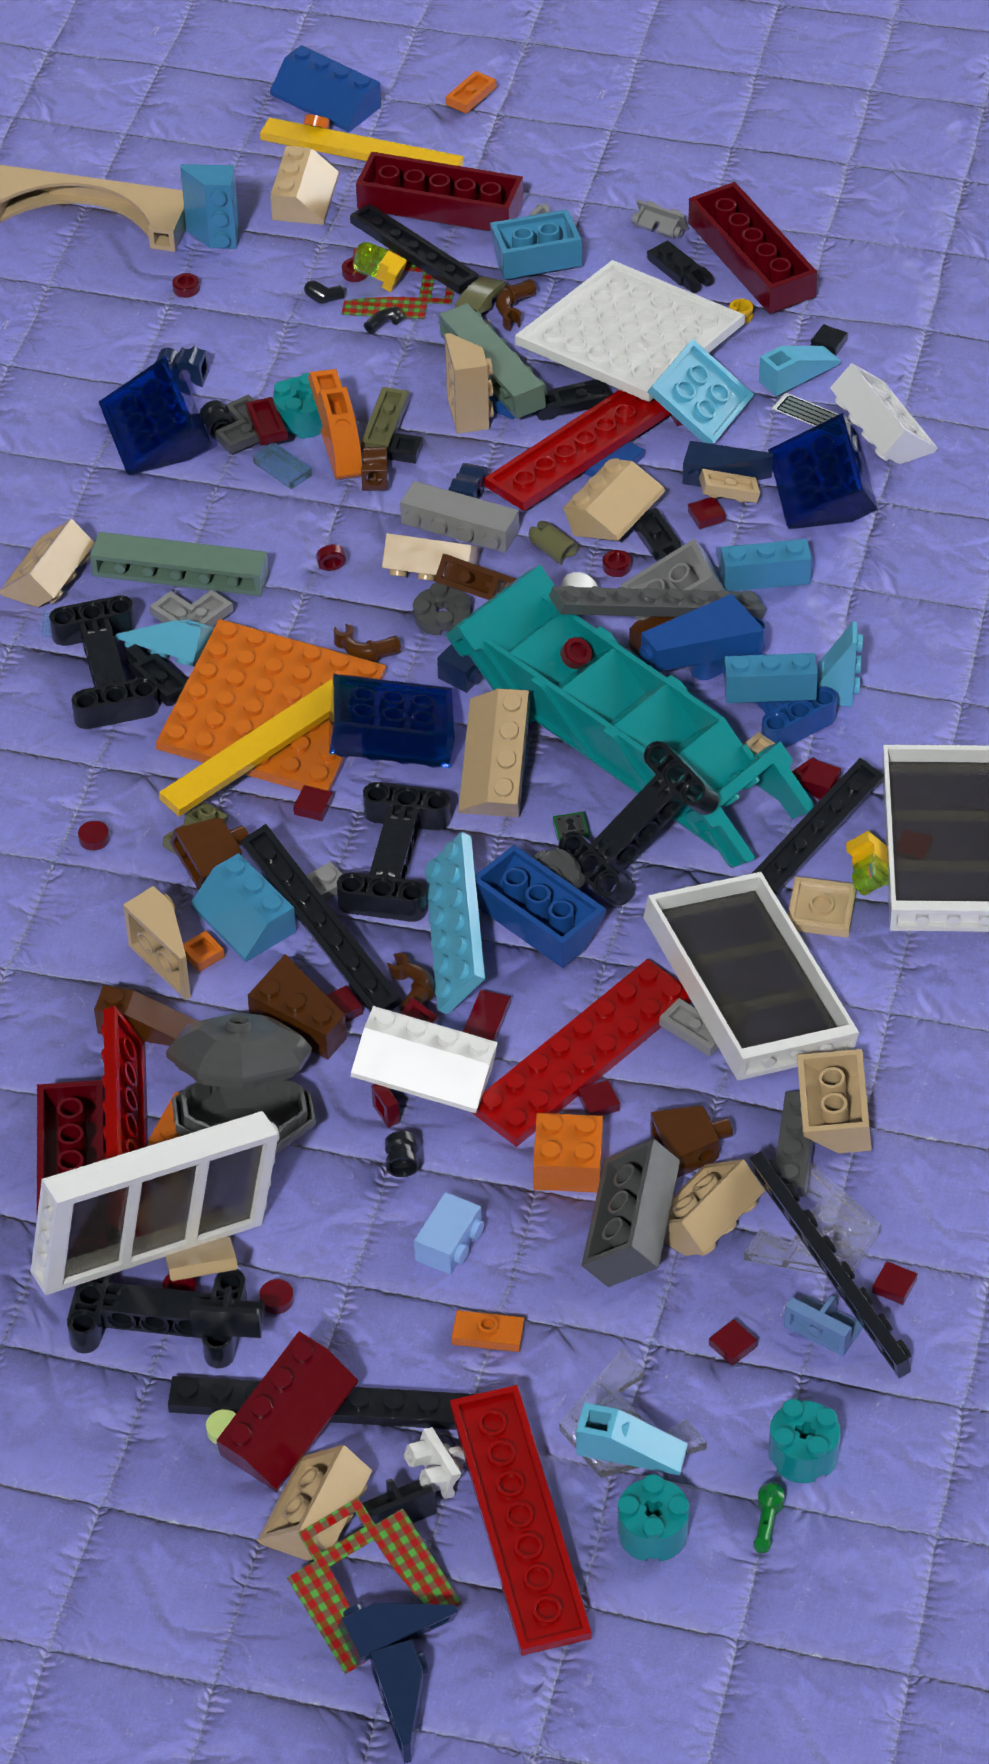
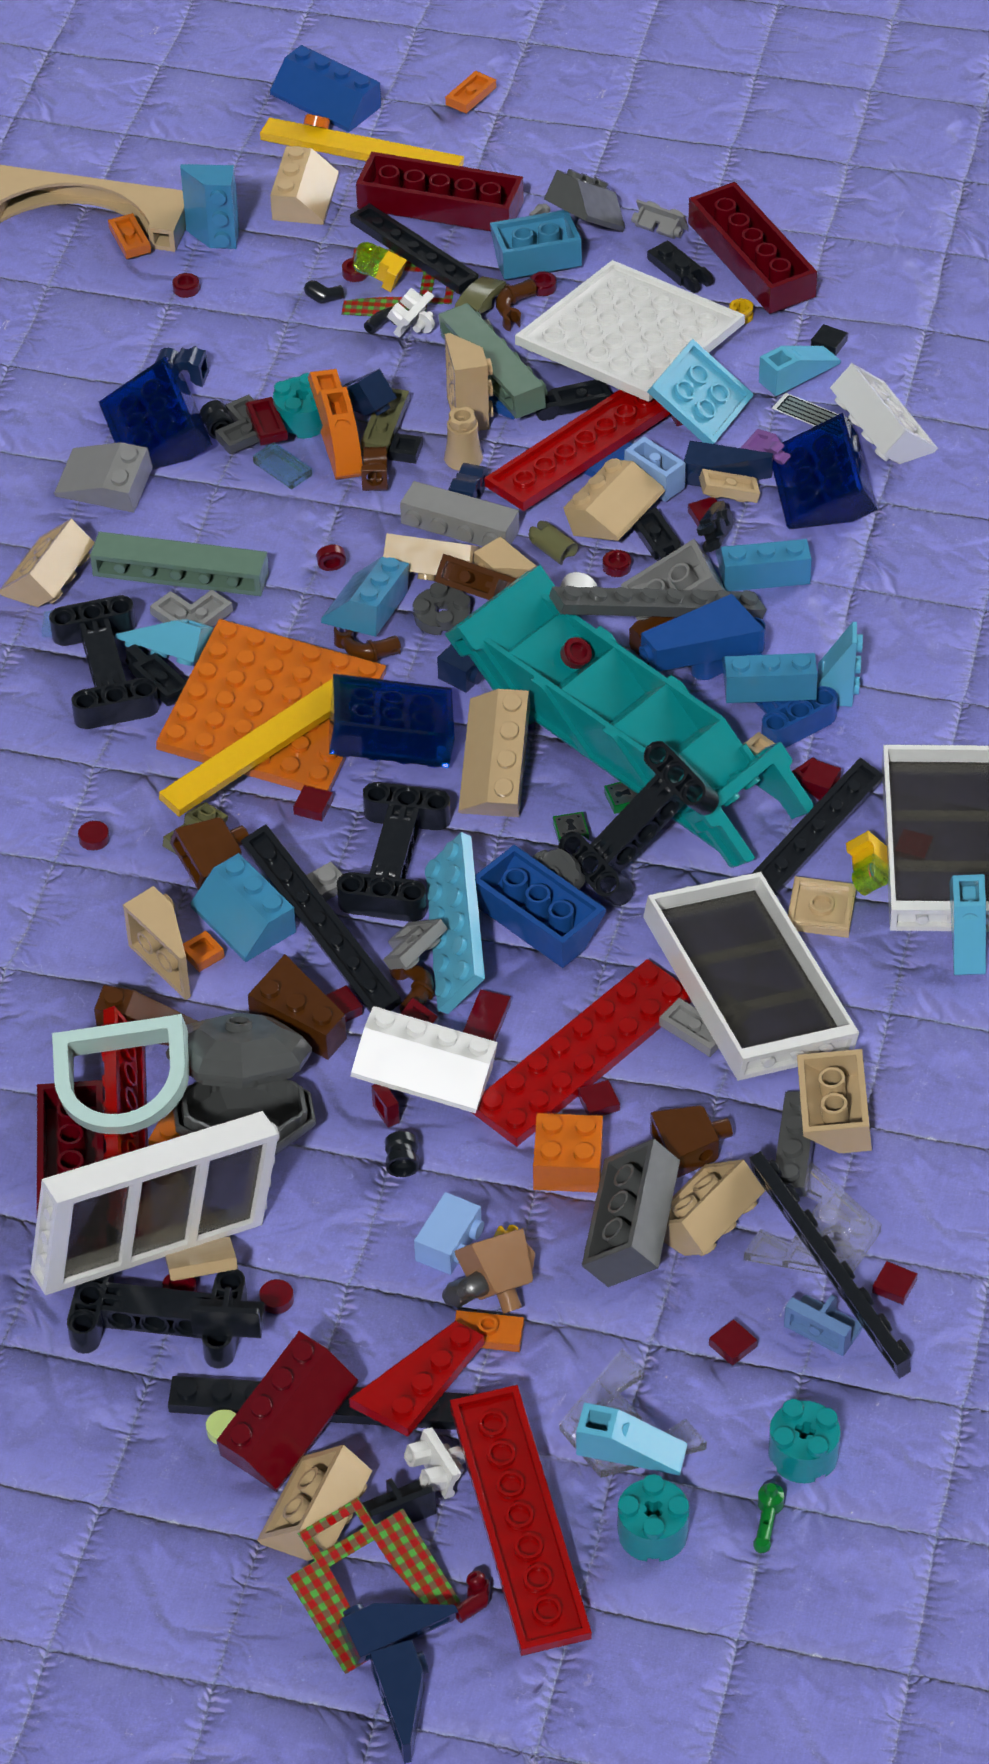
none -> light aqua window [52,1014,189,1134]
none -> light grey slope [54,442,153,513]
none -> orange plate [108,213,151,259]
none -> dark azure slope [321,557,409,637]
none -> dark blue slope [342,369,397,416]
none -> red wing [349,1321,484,1437]
none -> light grey plate [383,919,448,970]
none -> white hips [387,288,435,338]
none -> medium nougat torso [442,1225,536,1314]
none -> tan plant [444,407,483,471]
none -> dark red arm [455,1571,491,1623]
none -> tan slope [474,537,536,579]
none -> dark red tile [530,271,556,296]
none -> dark grey slope [544,169,625,232]
none -> tile [604,782,637,814]
none -> light blue brick [624,436,686,502]
none -> black hinge [696,500,734,553]
none -> medium lavender plate [741,429,791,465]
none -> medium azure slope [949,874,986,975]

